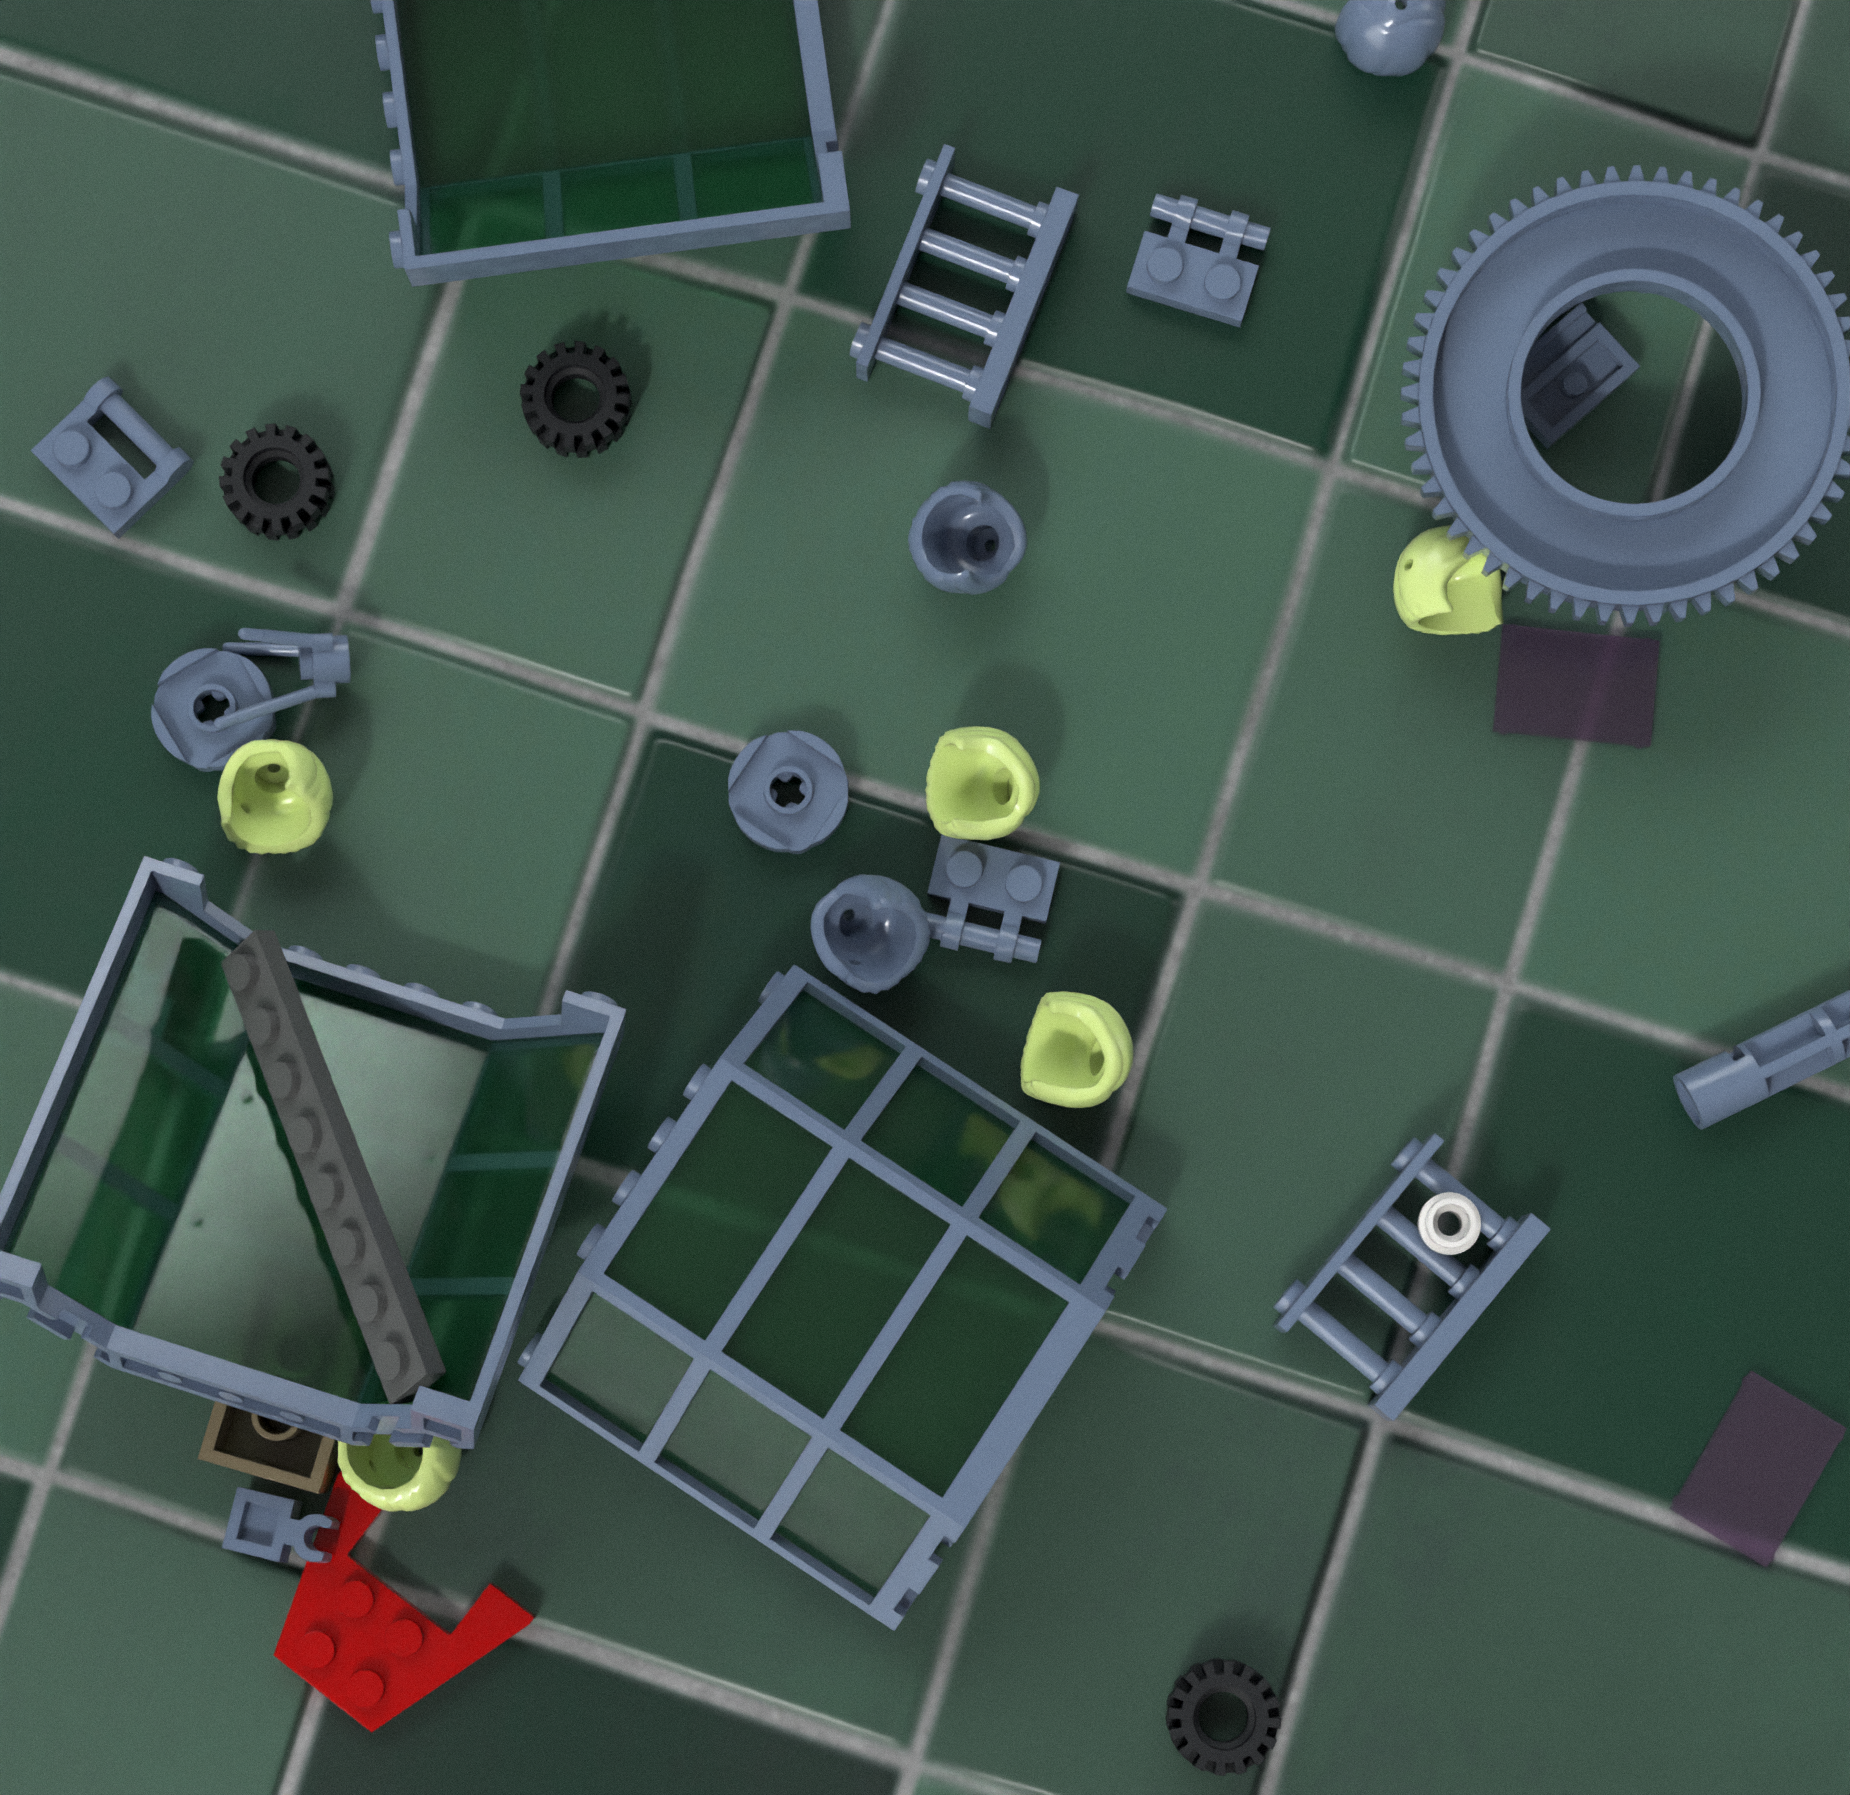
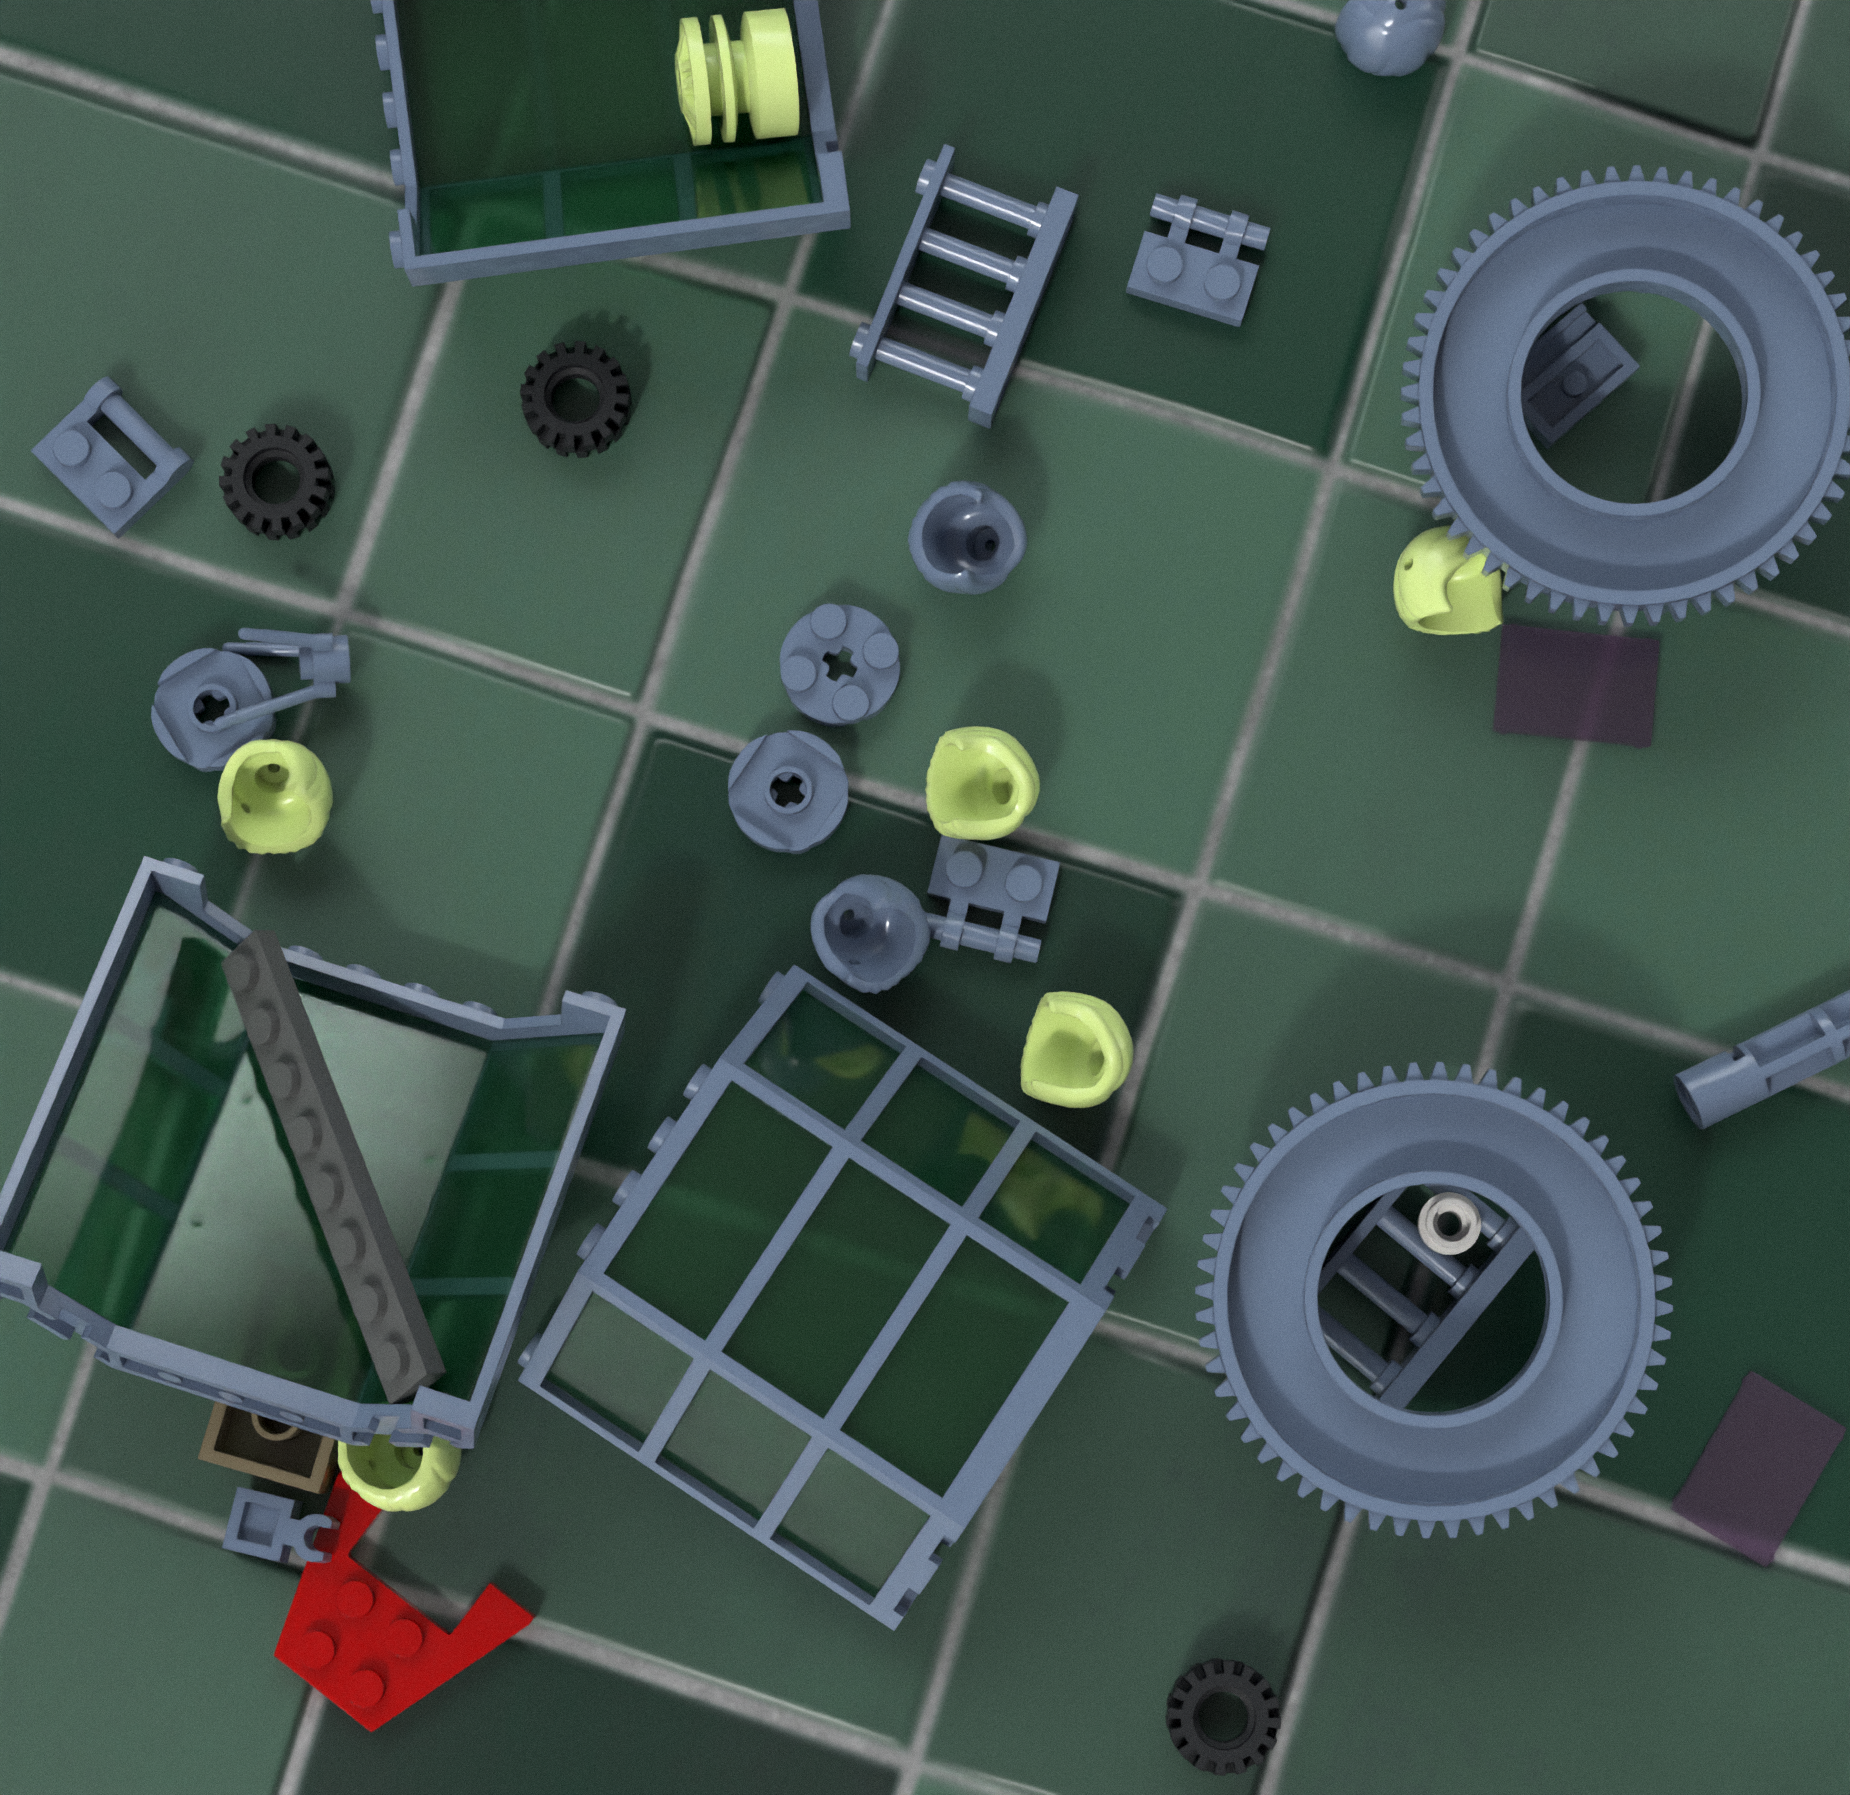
none -> yellowish green wheel [675,8,799,146]
none -> sand blue plate [780,603,900,727]
none -> sand blue piece [1195,1062,1673,1538]

